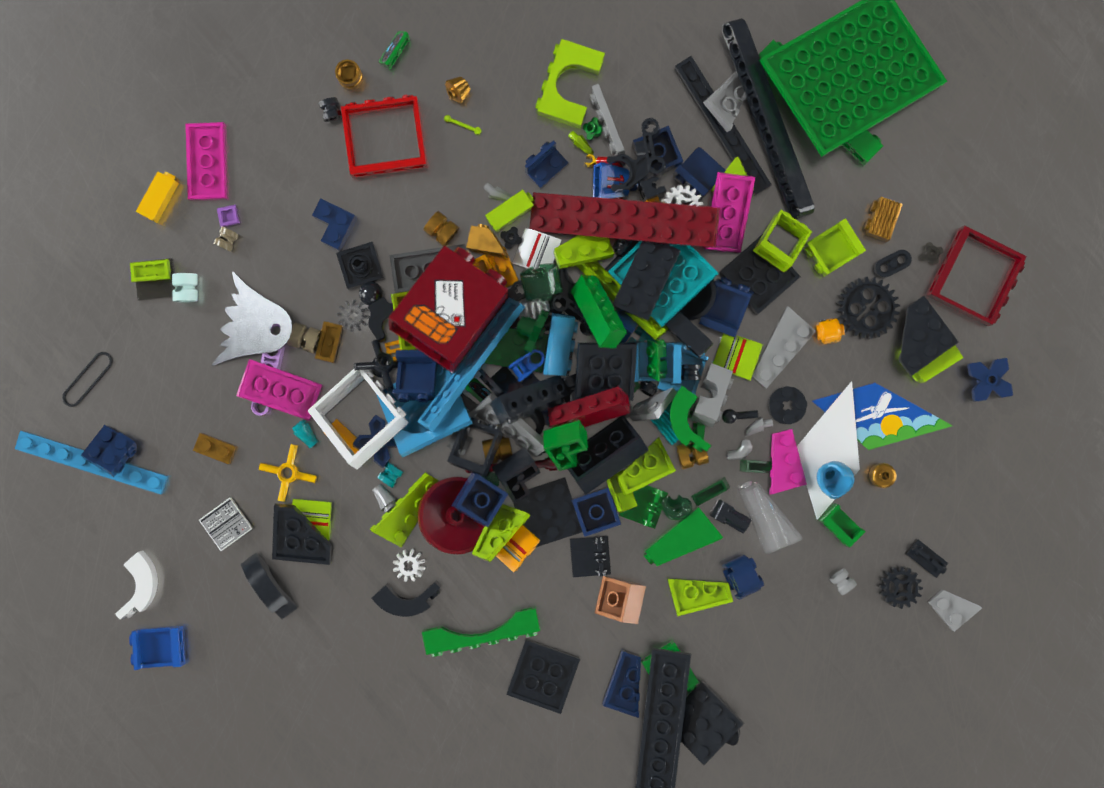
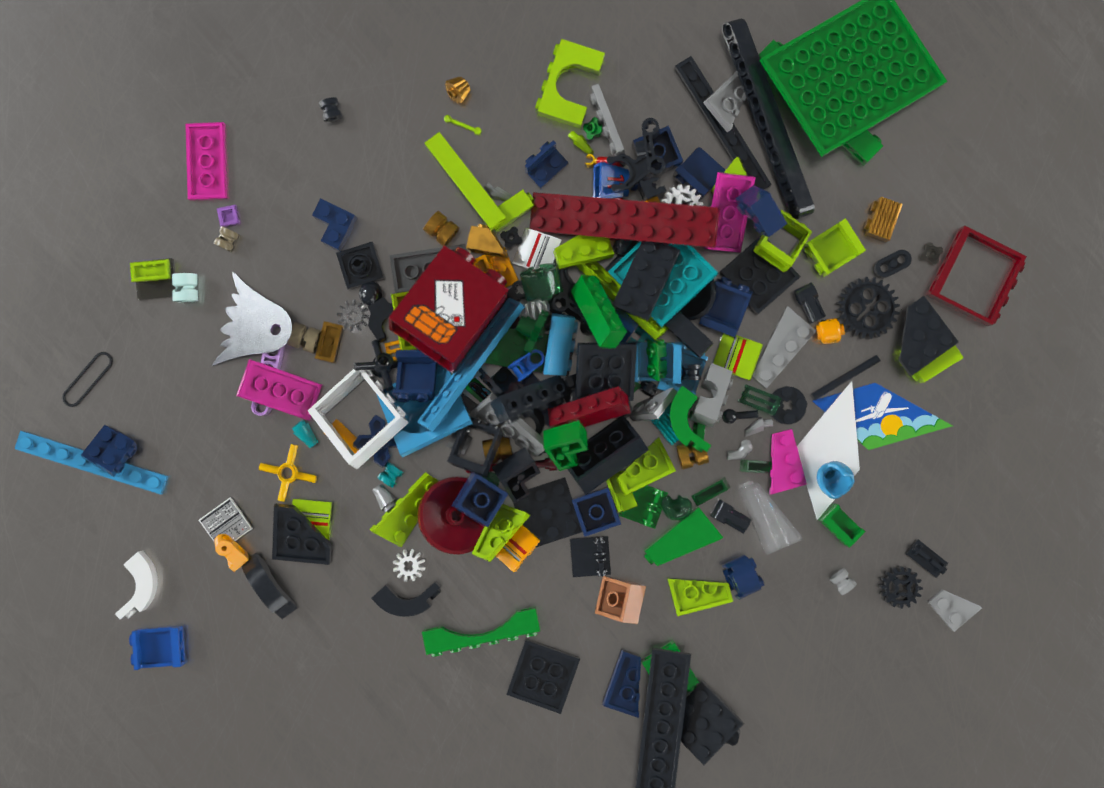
yellow brick [136,171,179,223] -> none
pearl gold plate [193,433,237,464] -> none
pearl gold wheel [335,59,363,90] -> none
red window [341,94,428,178] -> none
green slope [379,31,410,70] -> none
pearl gold head [869,463,897,488] -> none
dark blue plant [967,358,1013,402] -> none
none -> light orange leg [214,534,249,572]
none -> lime tile [424,132,507,231]
none -> dark blue brick [735,185,787,237]
none -> clear green tile [738,384,782,416]
none -> black piece [793,282,826,324]
none -> black bar [811,355,880,400]

